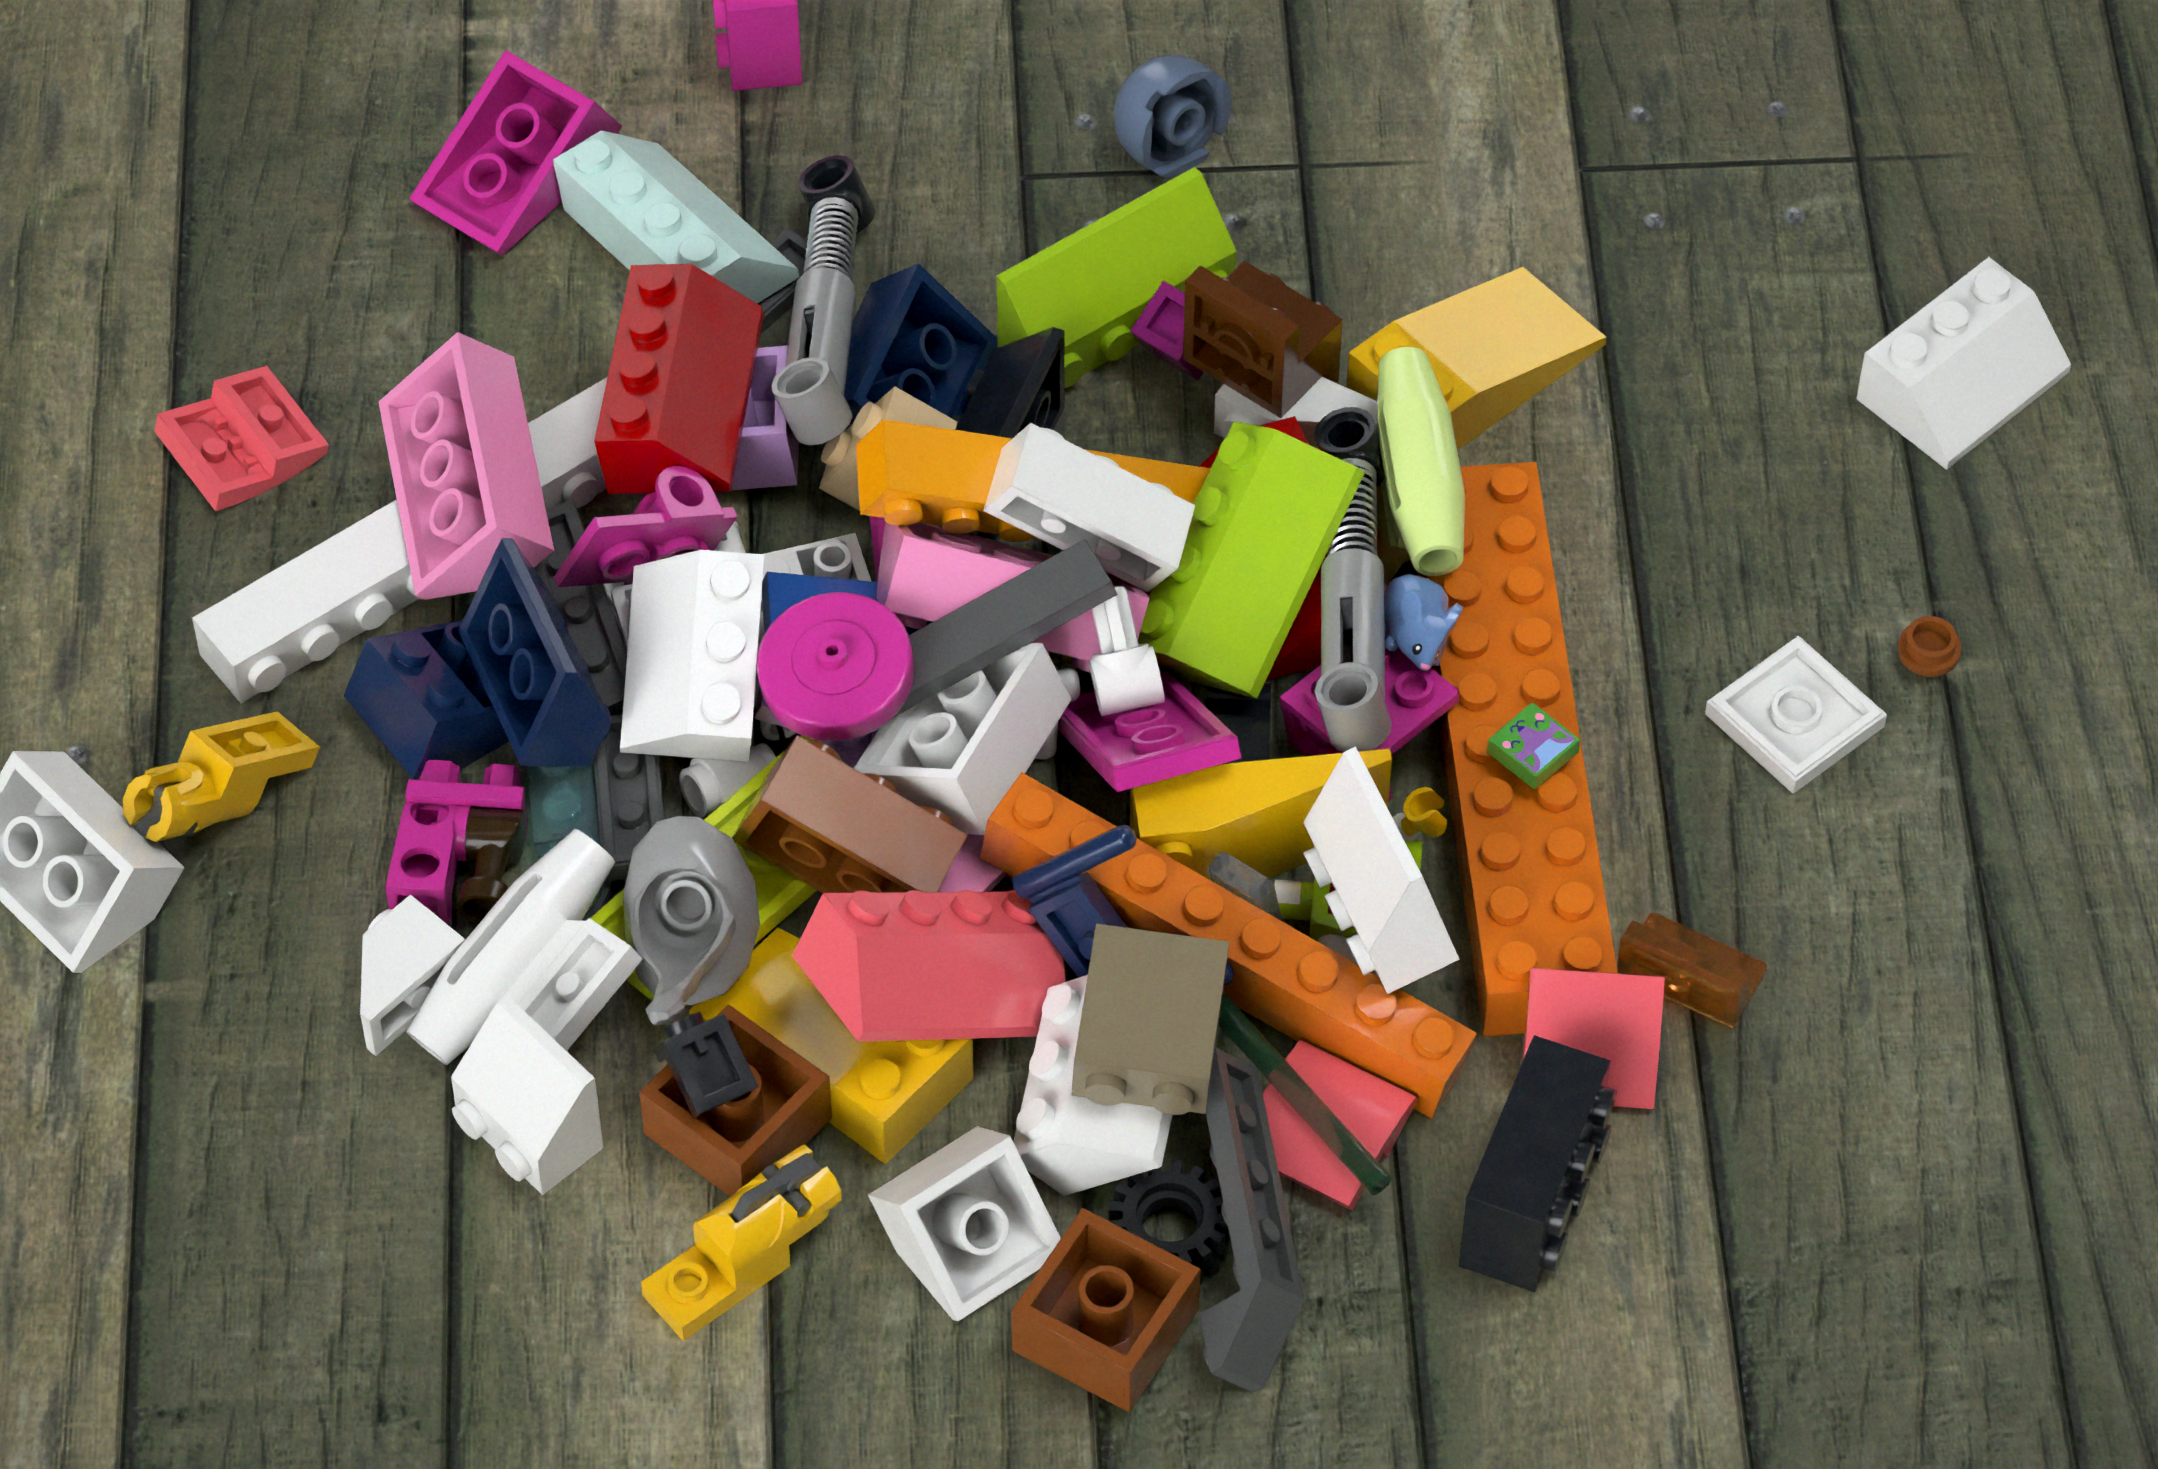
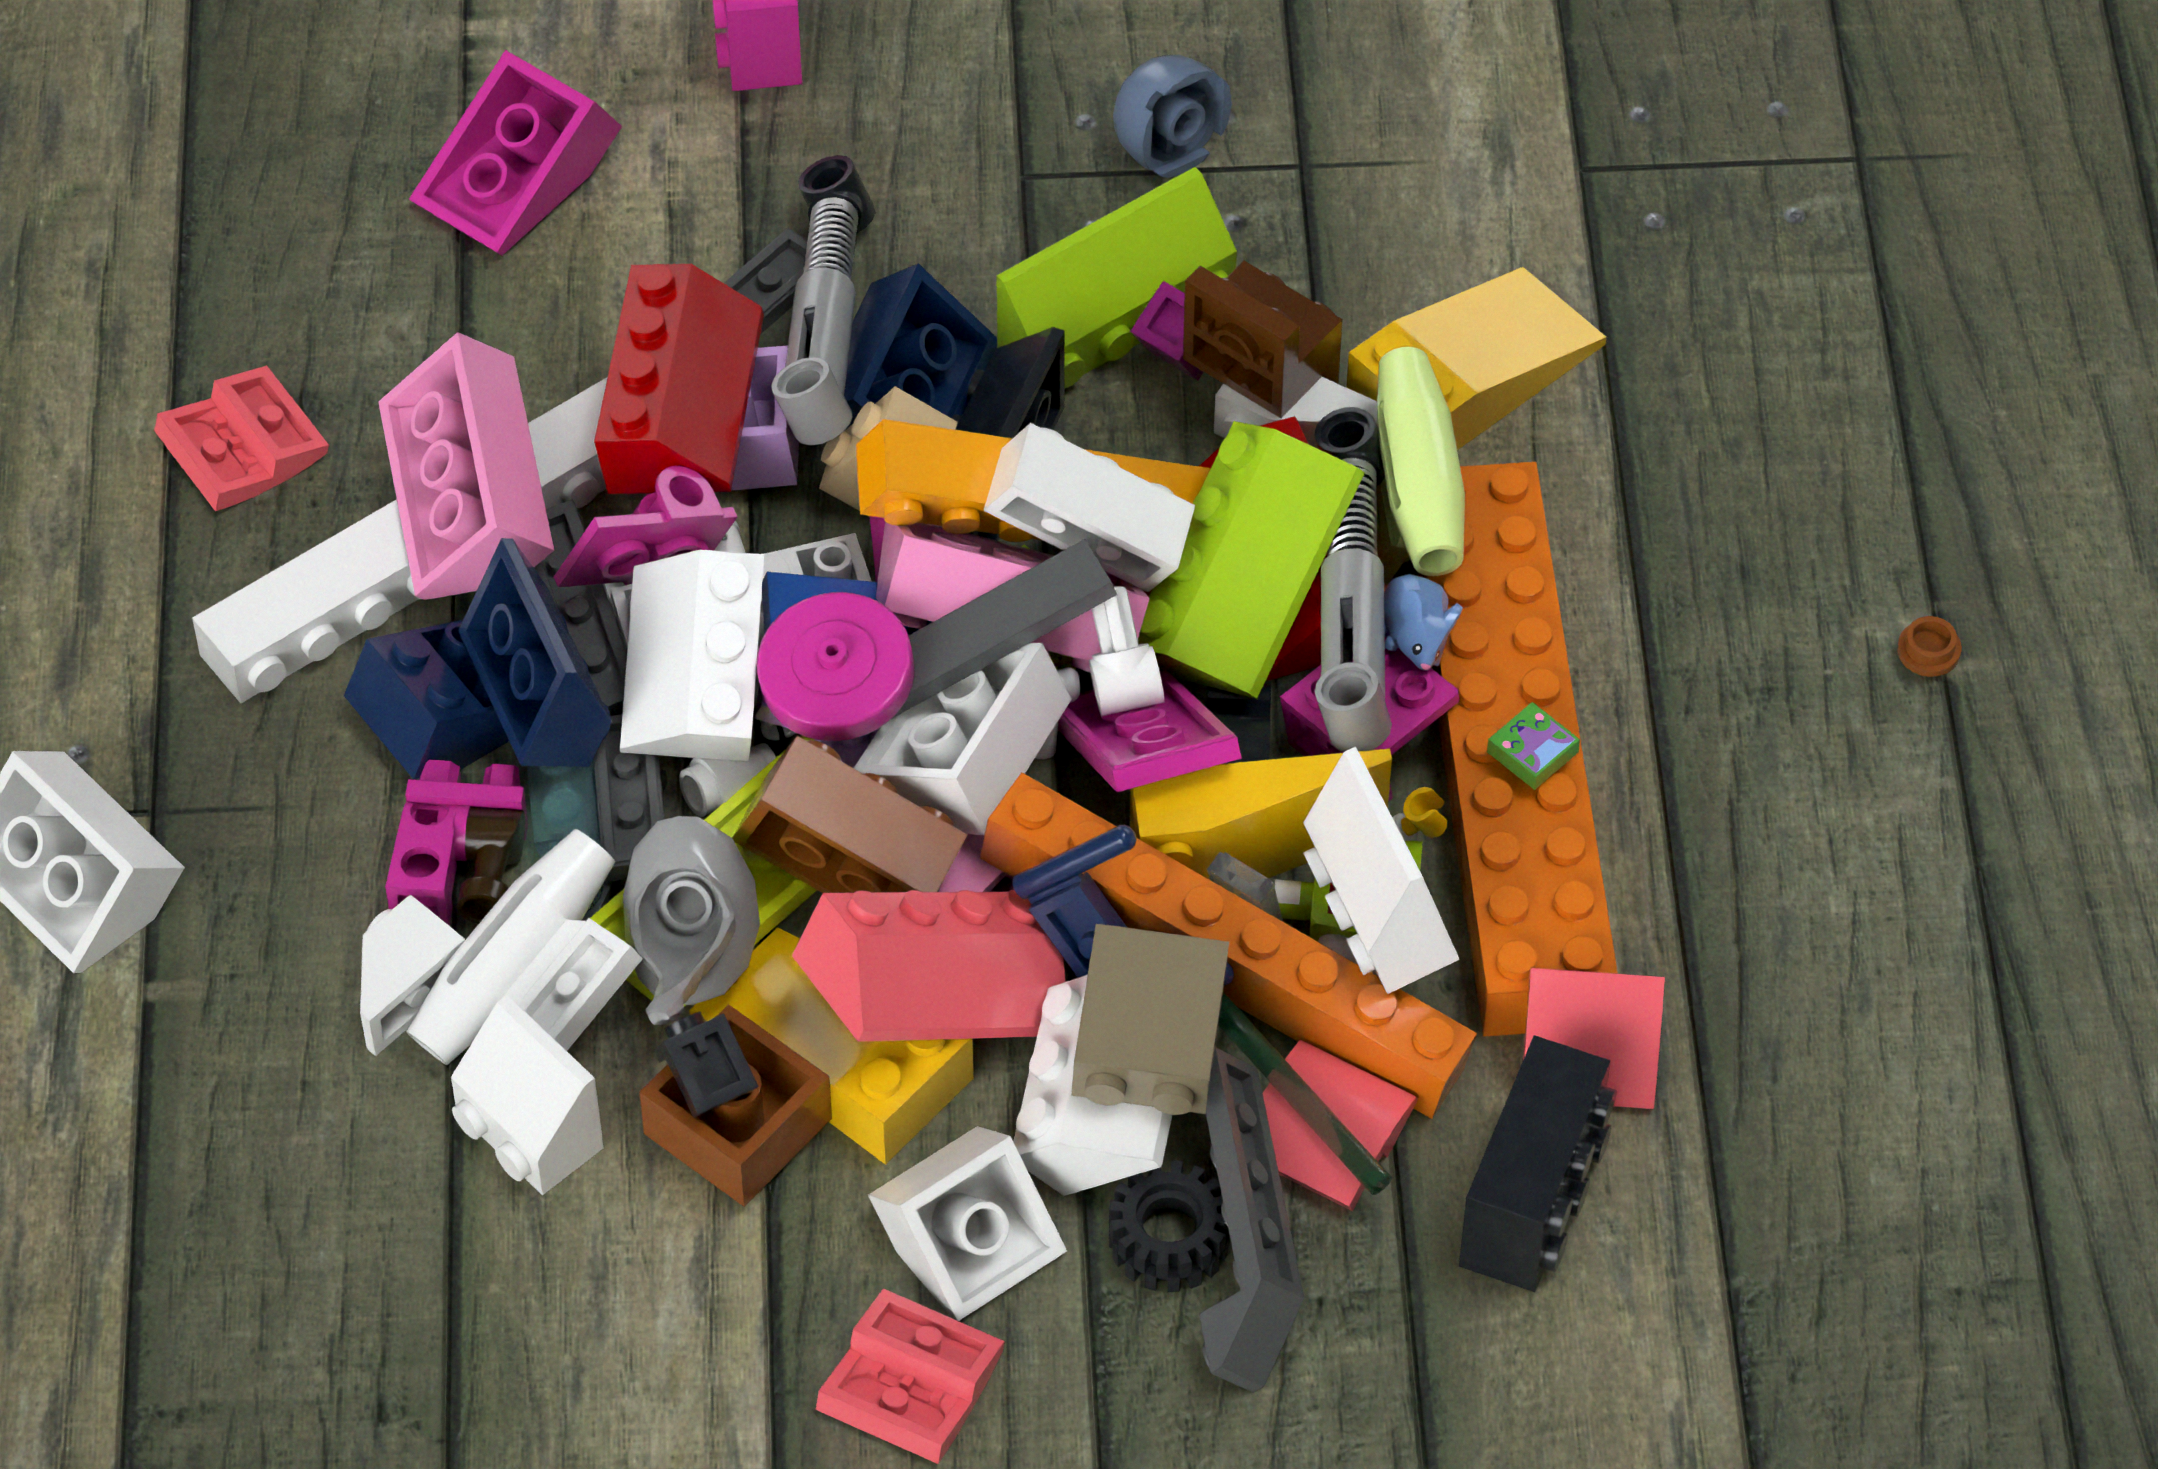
yellow plate [123,711,320,842] -> none
light aqua slope [553,130,800,303] -> none
yellow plate [641,1144,842,1341] -> none
dark orange brick [1011,1208,1201,1413] -> none
clear orange panel [1617,913,1767,1029] -> none
white tile [1705,636,1887,794] -> none
white slope [1856,257,2071,470] -> none
none -> coral slope [816,1288,1005,1464]

